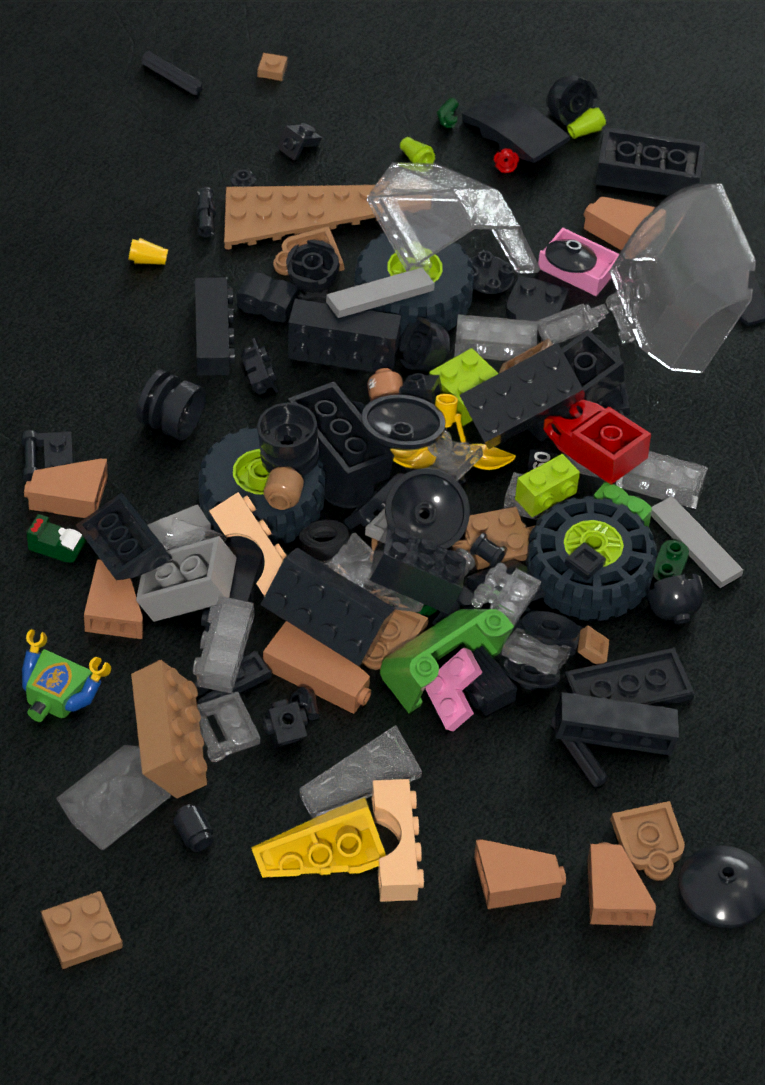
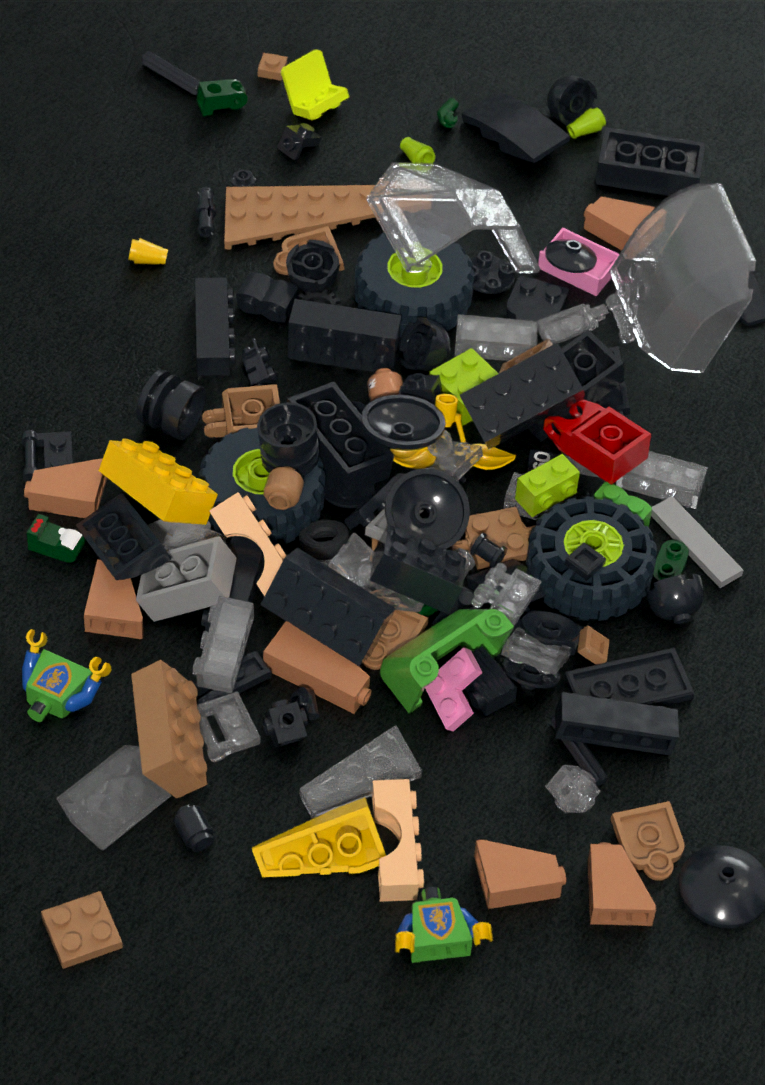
light grey tile [326,268,435,318] -> none
red plate [494,148,519,173] -> none
none -> yellow brick [98,439,218,525]
none -> dark green leg [196,79,248,116]
none -> medium nougat hinge [202,384,280,438]
none -> neon yellow bracket [281,49,349,120]
none -> torso [395,887,493,963]
none -> clear brick [545,765,601,813]

